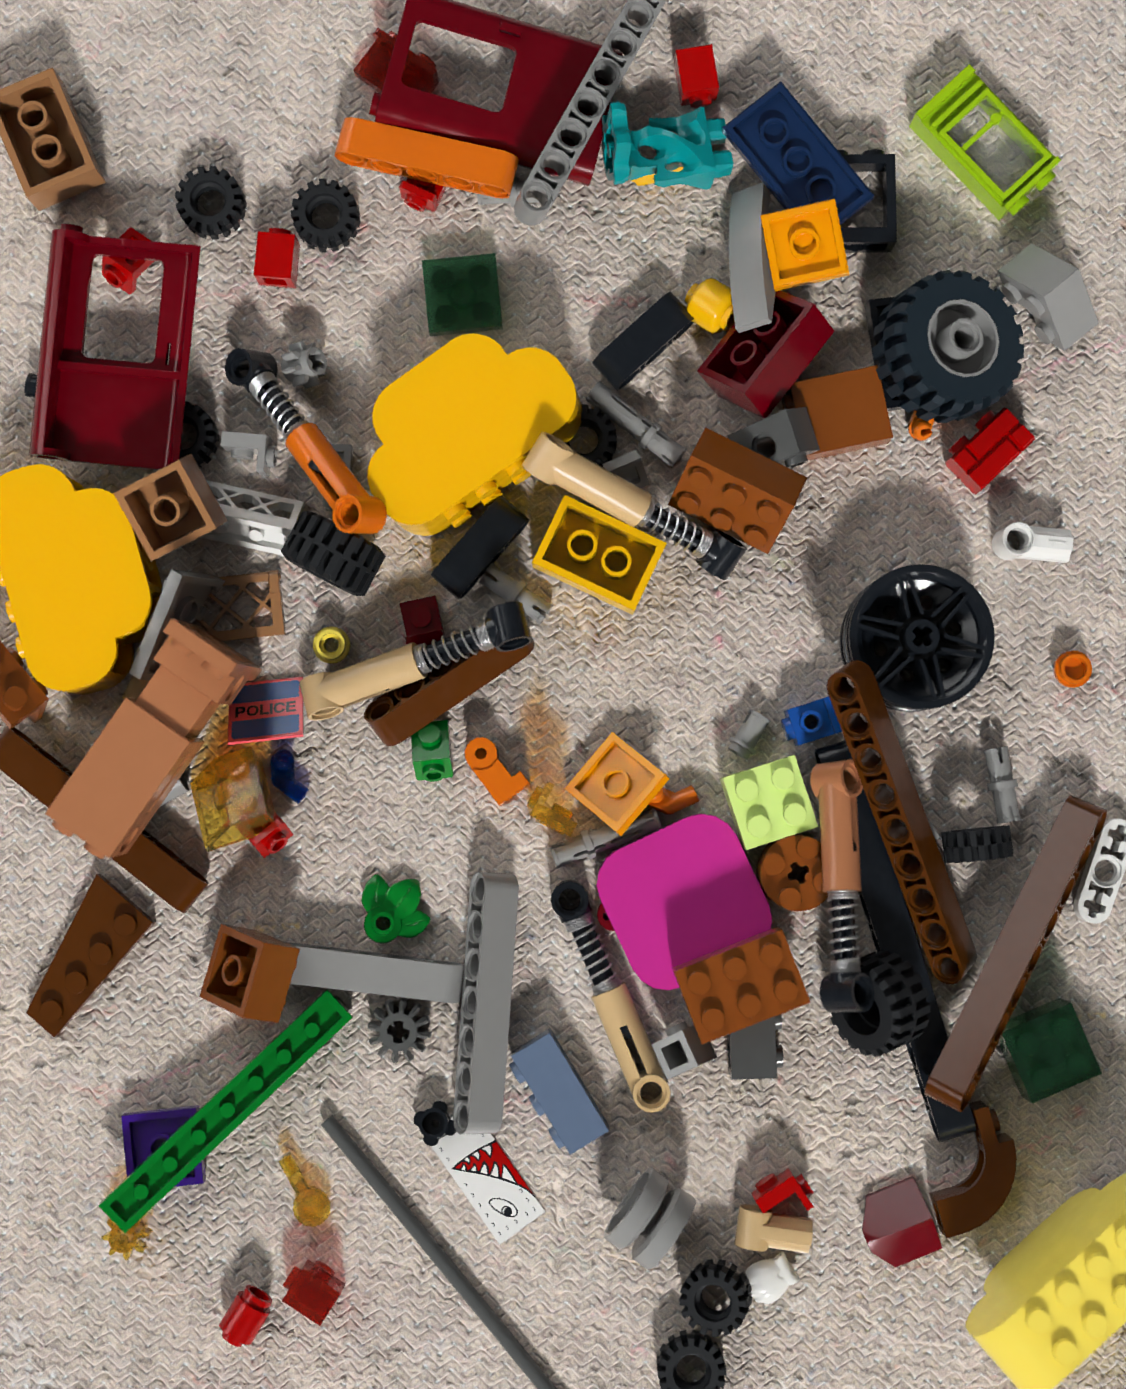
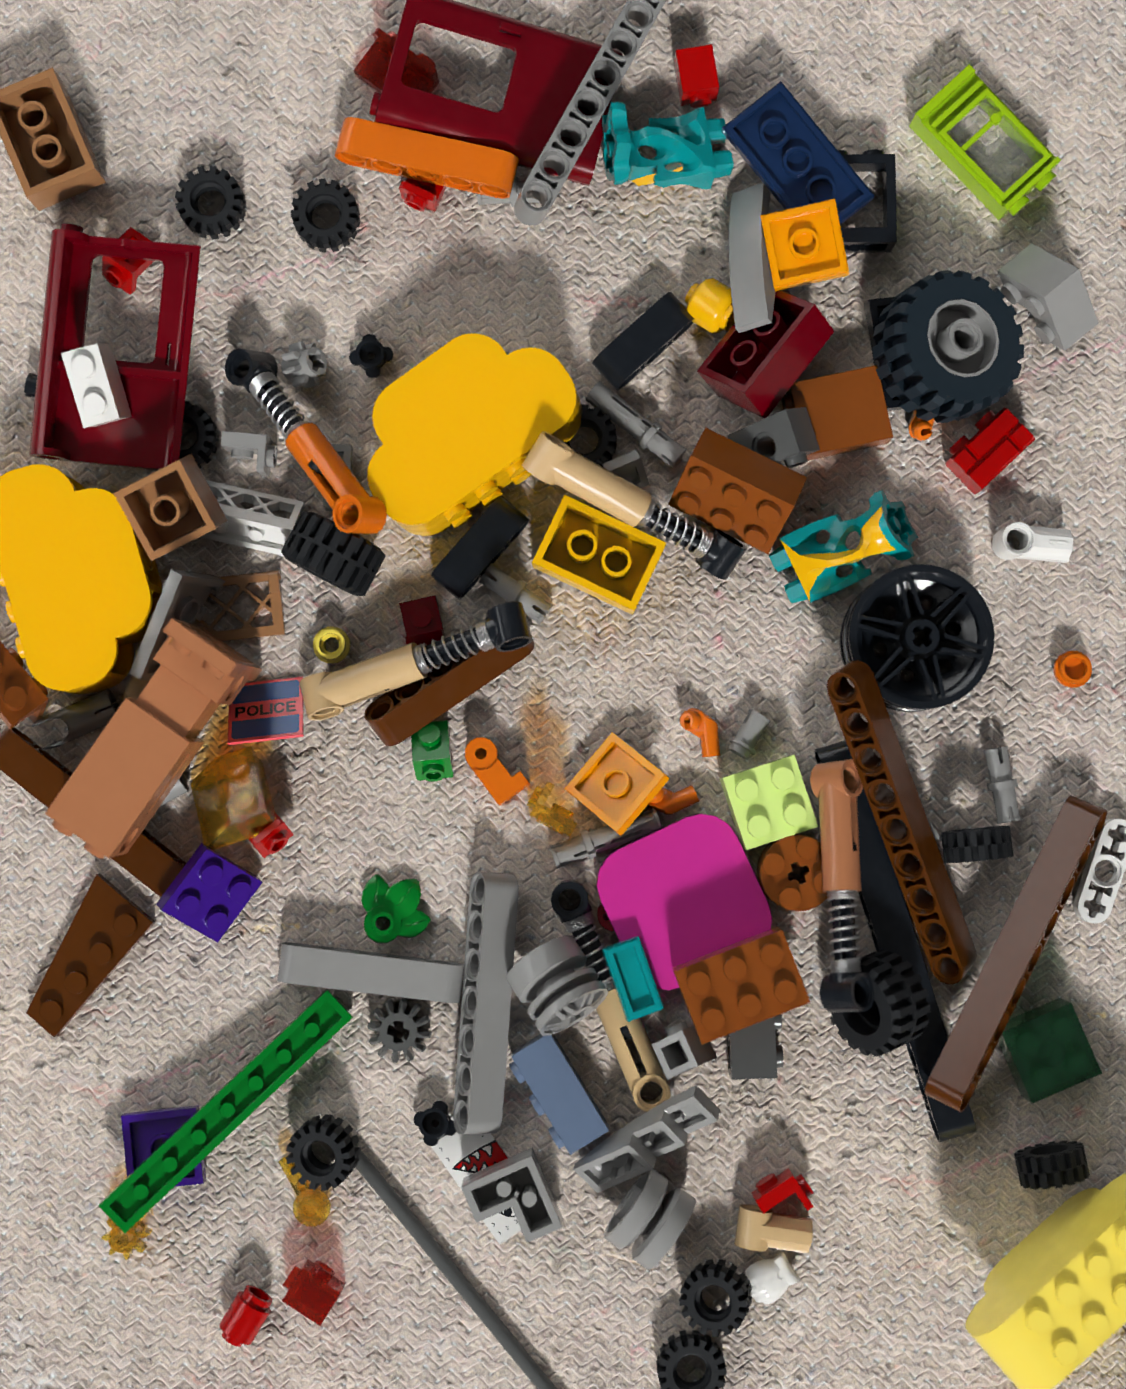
dark orange brick [200,924,300,1023] -> none
red brick [254,228,300,288] -> none
clear blue arm [270,749,310,804] -> none
clear green plate [422,253,503,336] -> none
blue brick [781,696,842,746] -> none
dark red slope [862,1176,942,1267] -> none
reddish brown arch [929,1100,1017,1238] -> none
none -> dark grey piece [32,688,120,750]
none -> white brick [61,343,132,428]
none -> dark purple plate [156,843,263,943]
none -> black tyre [286,1114,361,1191]
none -> black plate [349,334,393,378]
none -> light grey brick [461,1147,563,1243]
none -> light grey wheel [506,935,608,1036]
none -> light grey slope [573,1085,720,1193]
none -> teal tile [602,936,664,1022]
none -> orange arm [680,708,721,757]
none -> teal hips [769,490,918,603]
none -> black tyre [1014,1141,1090,1190]

